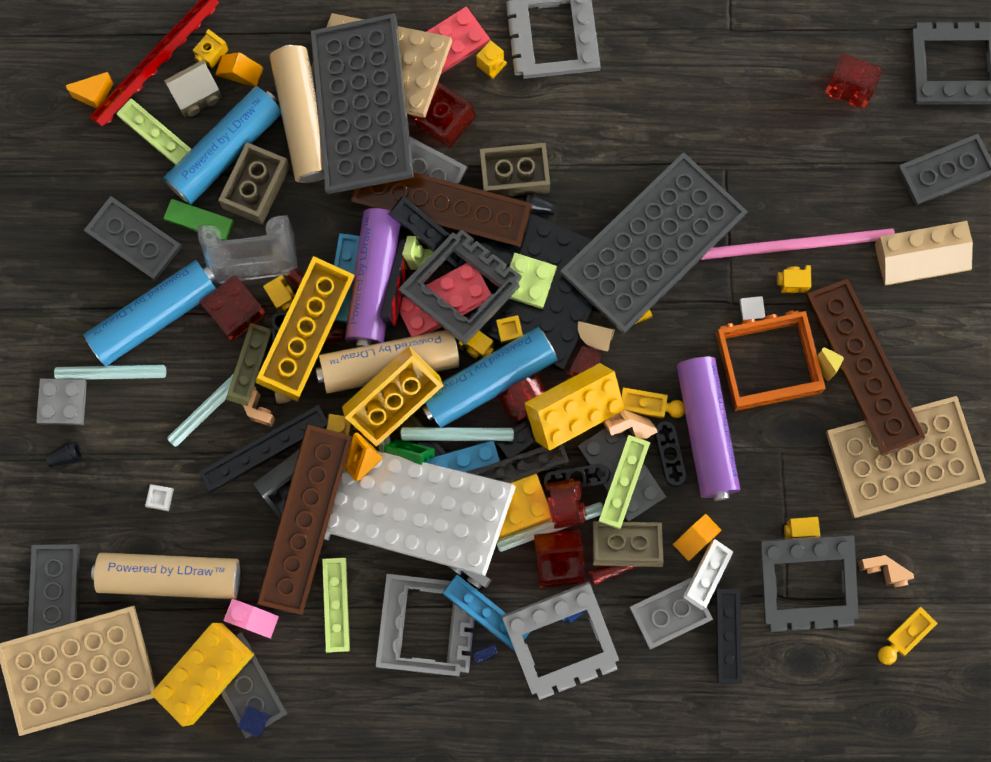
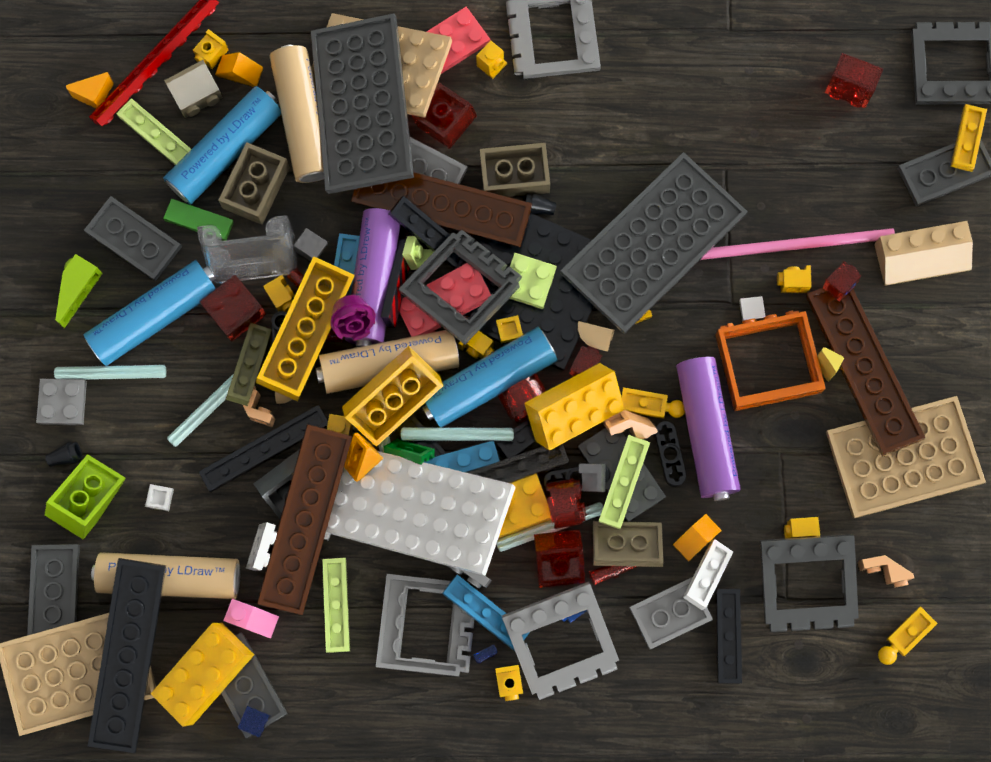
none -> lime slope [45,454,125,539]
none -> lime slope [55,254,103,328]
none -> black plate [88,558,166,753]
none -> white plate [246,522,277,571]
none -> flat silver panel [294,228,328,261]
none -> magenta cone [330,295,376,341]
none -> yellow brick [495,665,523,701]
none -> flat silver panel [579,464,606,492]
none -> clear red brick [823,262,861,302]
none -> yellow tile [950,104,987,172]

